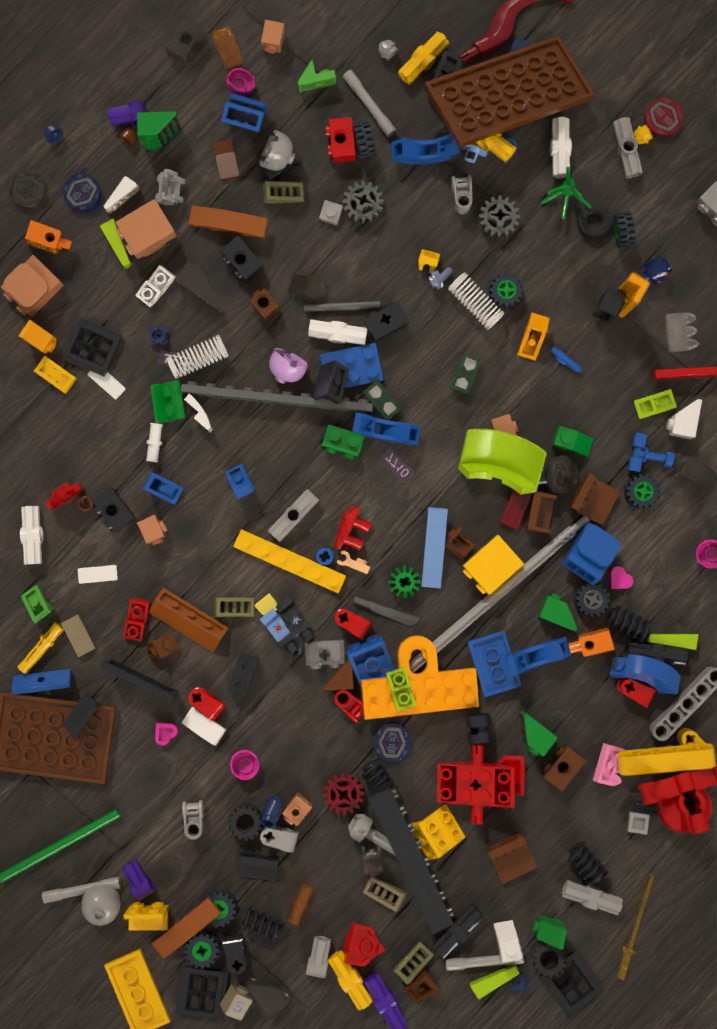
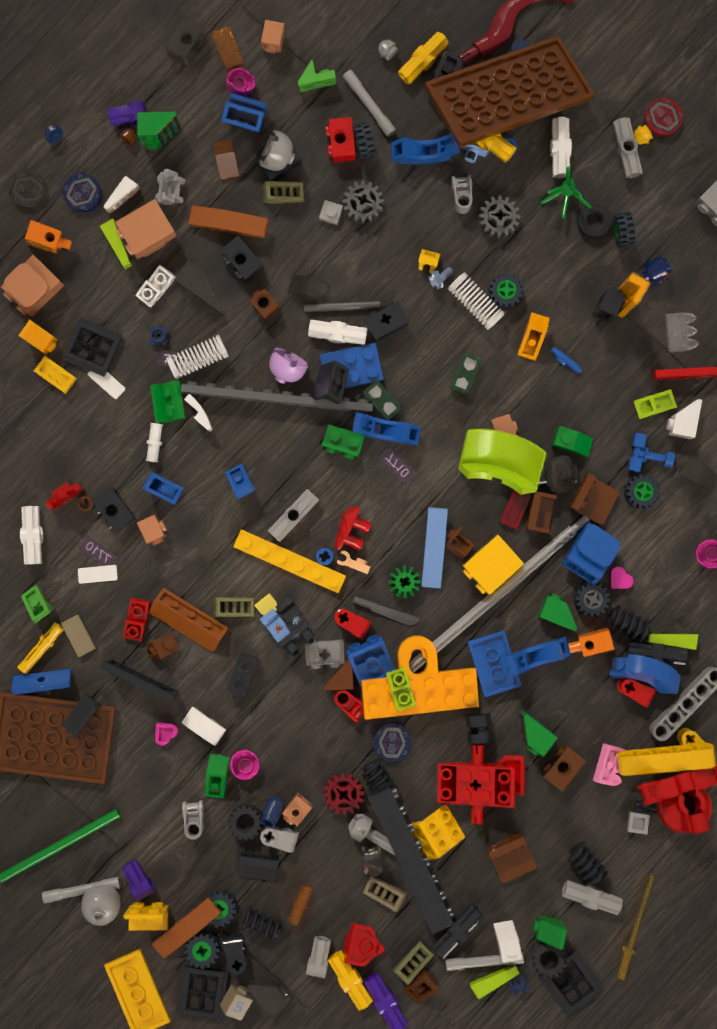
red piece [188,687,226,721] -> none
none -> sticker [78,535,118,566]
none -> green slope [205,754,230,799]

